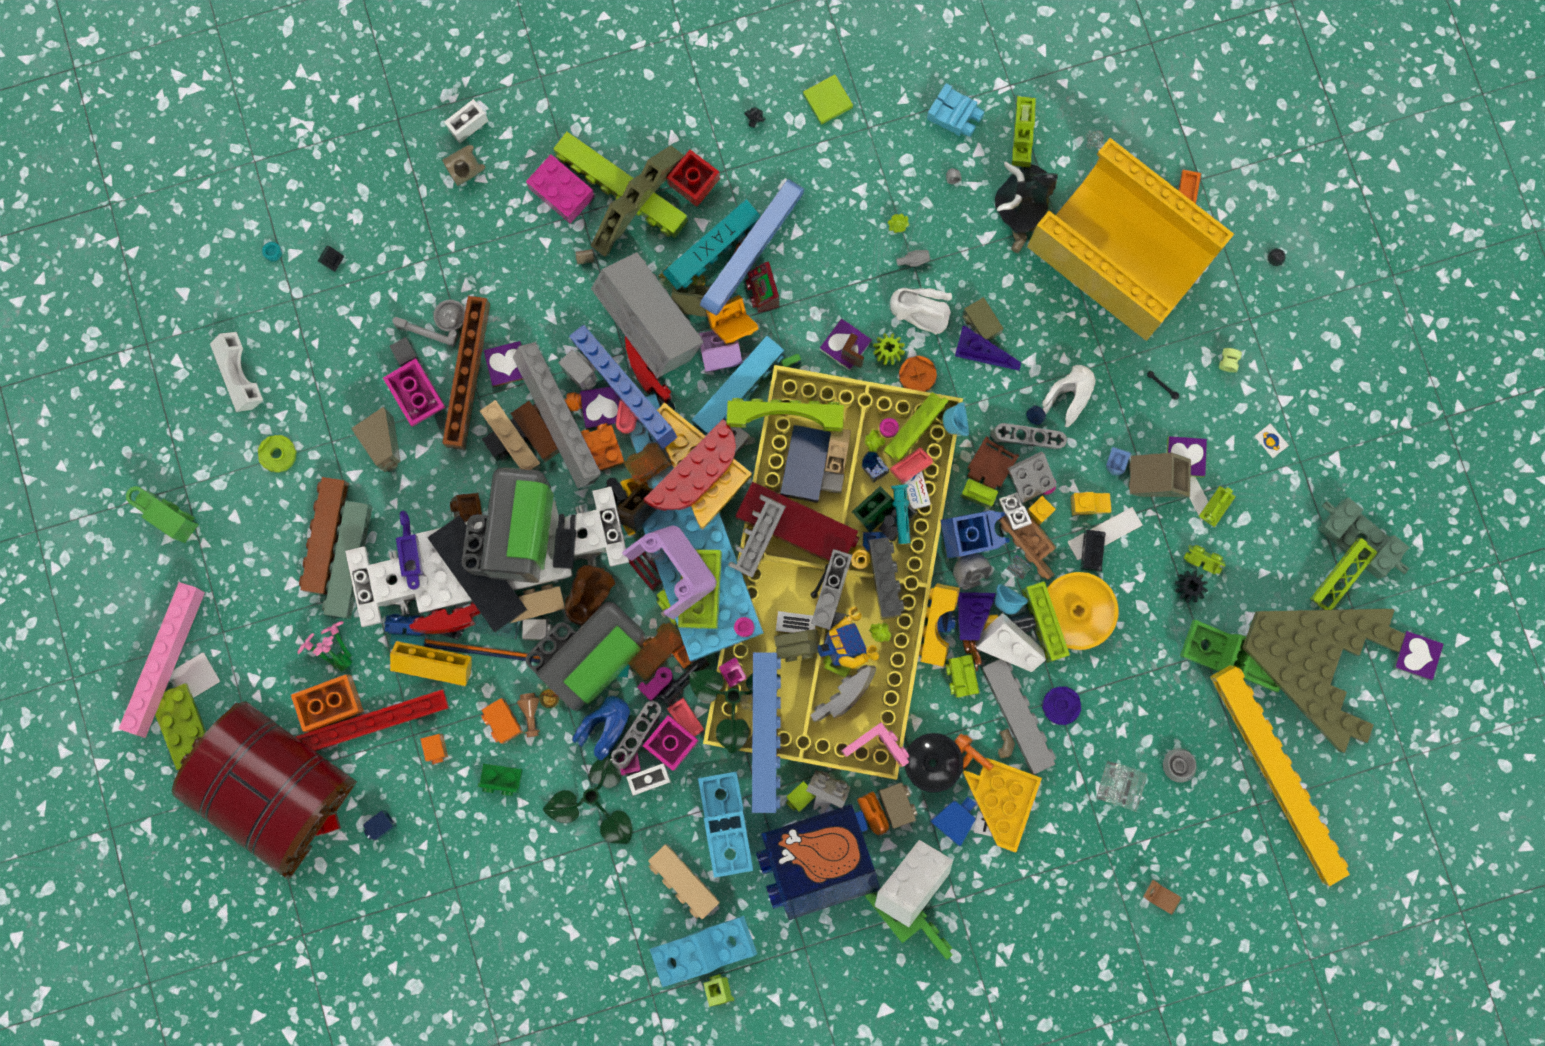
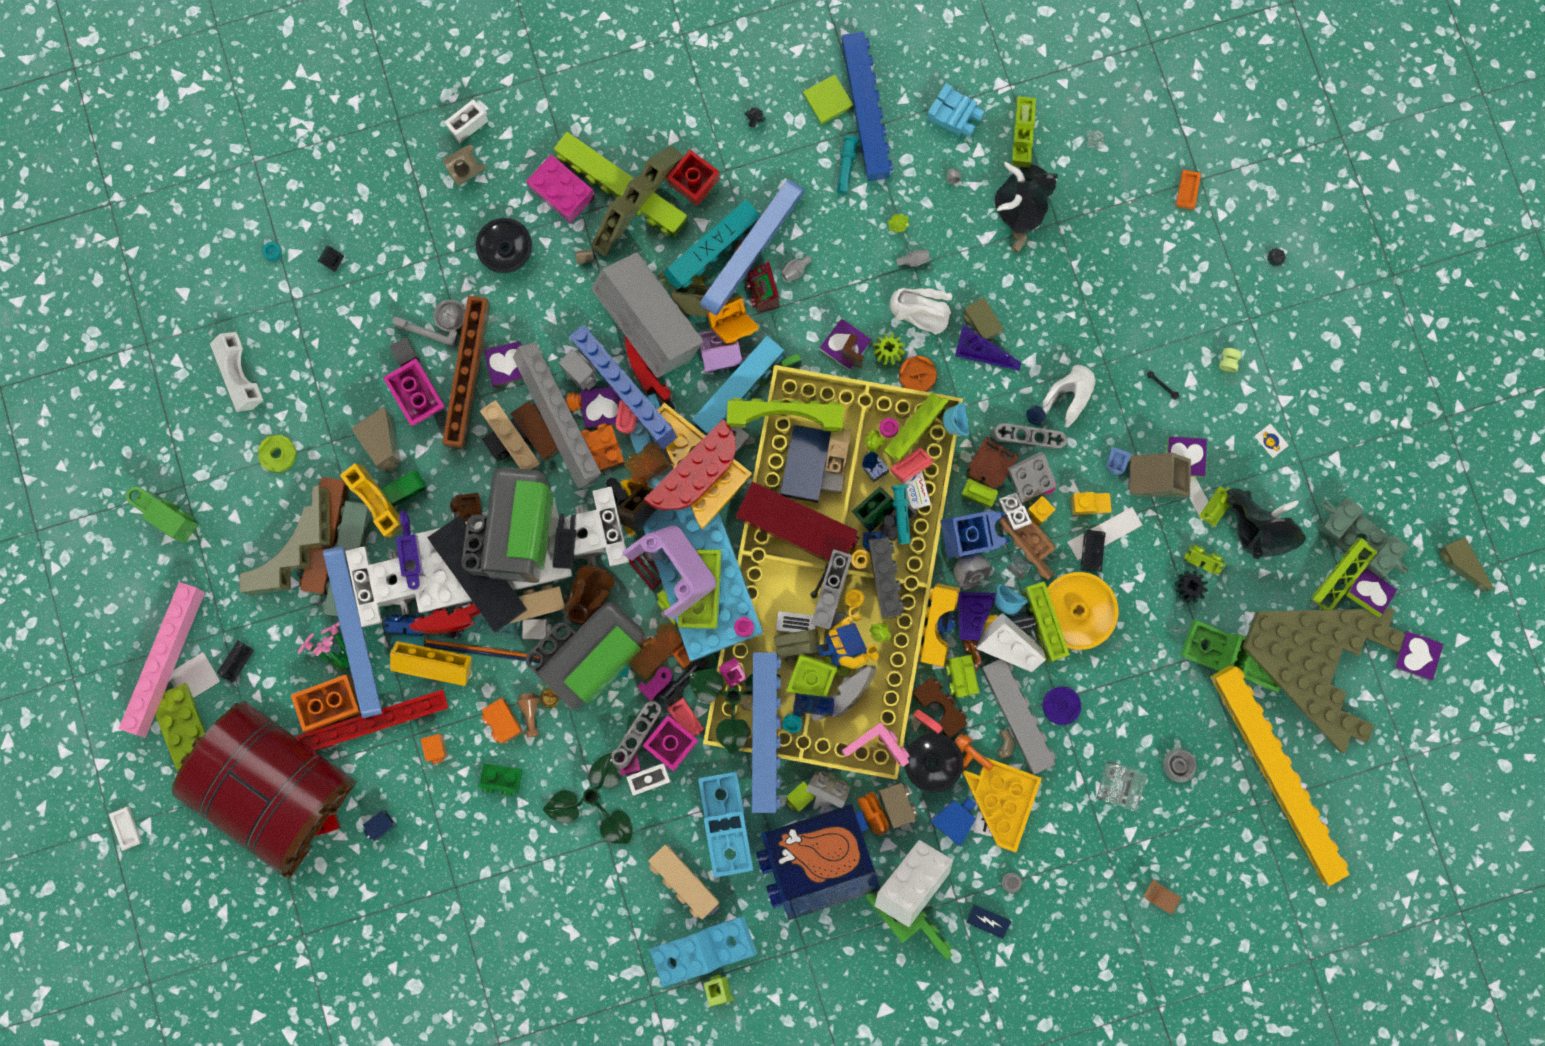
blue hair [572,695,630,760] -> none
light grey hinge [728,495,786,577] -> none
yellow panel [1027,138,1234,341] -> none
none -> white tile [109,806,142,851]
none -> black hinge [217,640,254,683]
none -> olive arch [239,486,330,595]
none -> medium blue beam [323,545,382,718]
none -> yellow arch [340,463,403,538]
none -> green beam [380,470,427,507]
none -> black dish [476,218,532,274]
none -> light grey piece [781,255,812,282]
none -> teal tile [782,714,803,733]
none -> lime tile [786,653,837,704]
none -> clear blue bracket [792,693,834,717]
none -> teal pin [836,136,859,194]
none -> blue brick [842,31,893,182]
none -> yellow tile [844,589,864,608]
none -> reddish brown arch [912,677,968,738]
none -> coral tile [913,710,943,734]
none -> dark blue slope [966,904,1011,939]
none -> light grey plate [1002,873,1022,893]
none -> black animal [1226,488,1306,559]
none -> tile [1346,568,1397,618]
none -> olive slope [1438,537,1494,592]

